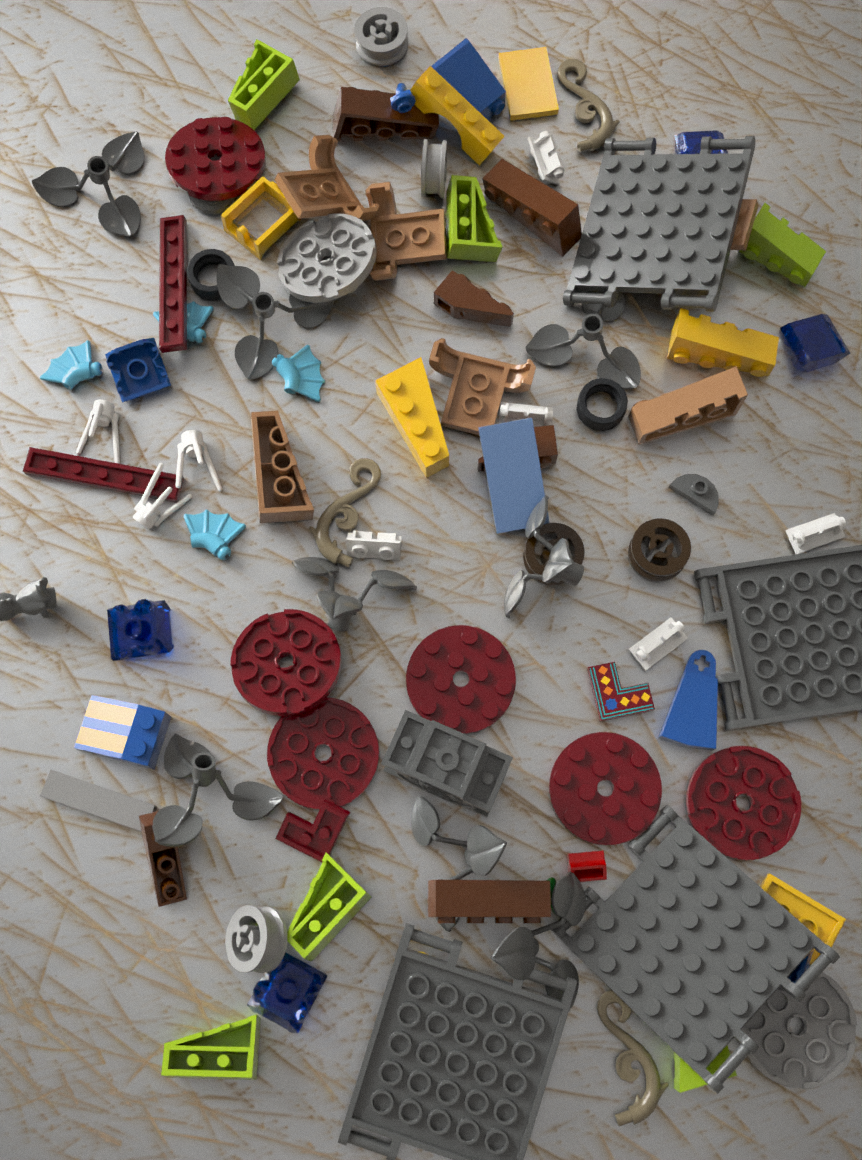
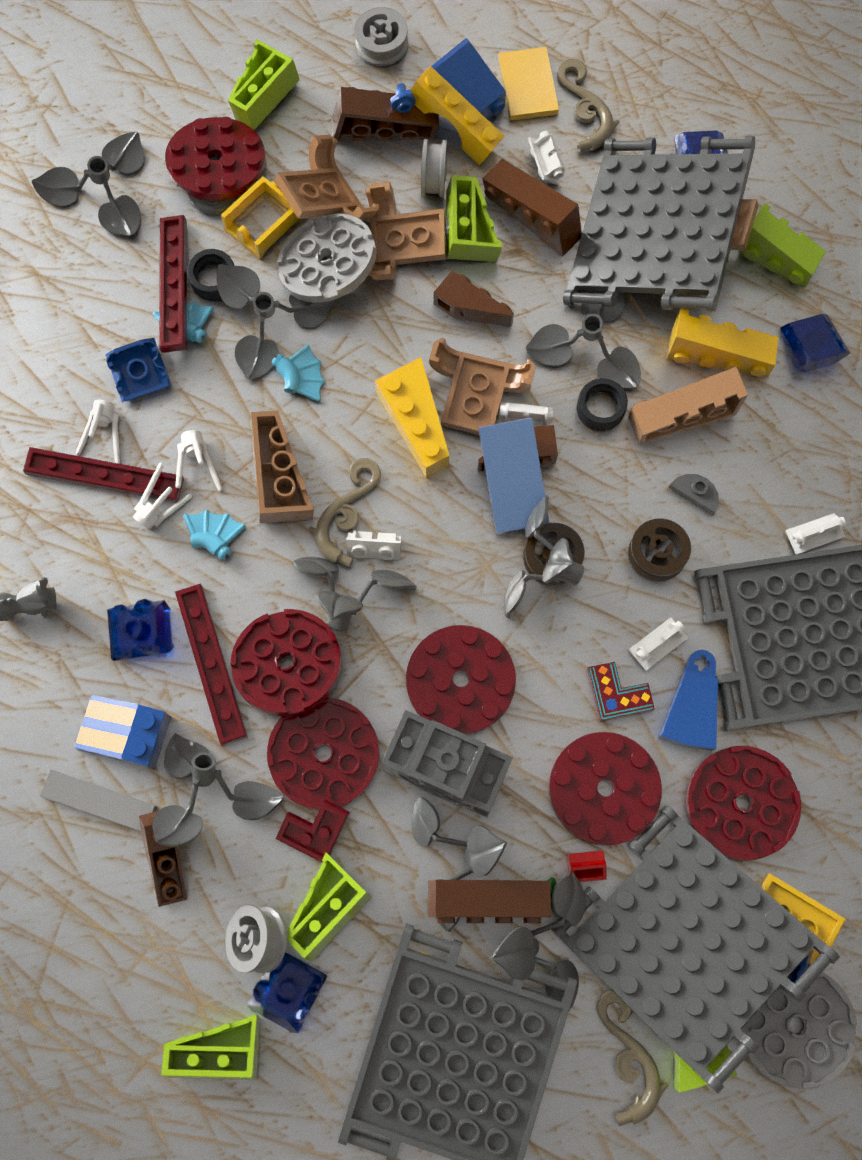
medium azure arm [40,340,102,390] -> none
none -> dark red tile [175,583,248,746]

